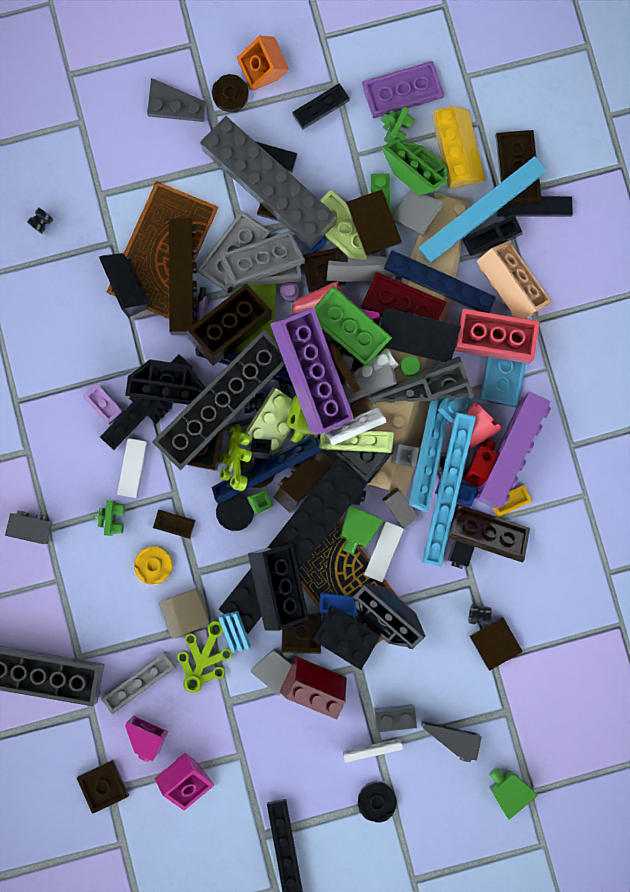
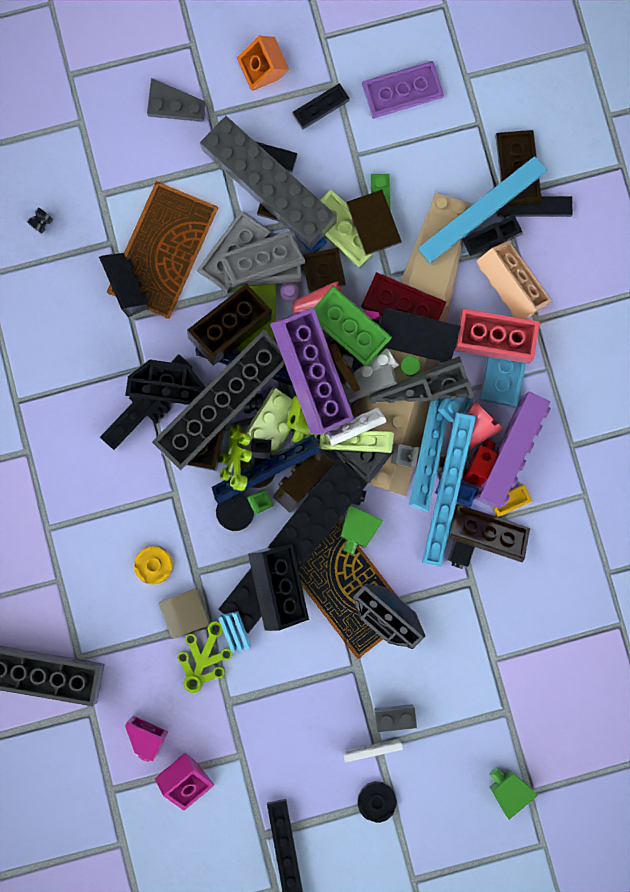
dark grey brick [5,510,53,544] -> none
dark brown tile [76,760,129,814] -> none
lavender plate [83,384,123,425] -> none
bright green hips [93,500,126,536] -> none
light grey tile [101,652,176,714] -> none
white tile [117,438,147,498] -> none
dark brown tile [153,510,196,539] -> none
dark brown brick [169,218,197,335] -> none
lavender piece [197,287,208,321] -> none
dark brown tile [212,74,249,113] -> none
light grey torso [250,648,296,695] -> none
dark red slope [279,656,347,720] -> none
dark brown tile [281,614,321,654] -> none
black plate [311,605,381,670] -> none
blue tile [319,593,358,616] -> none
light grey slope [327,255,400,282] -> none
white tile [364,521,404,582] -> none
bright green hips [381,106,414,143] -> none
bright green wedge [382,138,448,195] -> none
tile [382,488,418,529] -> none
dark blue plate [384,250,496,313] -> none
light grey tile [392,189,443,235] -> none
dark grey slope [421,721,482,762] -> none
yellow slope [432,106,486,189] -> none
black wheel [468,604,492,627] -> none
dark brown tile [469,617,523,671] -> none

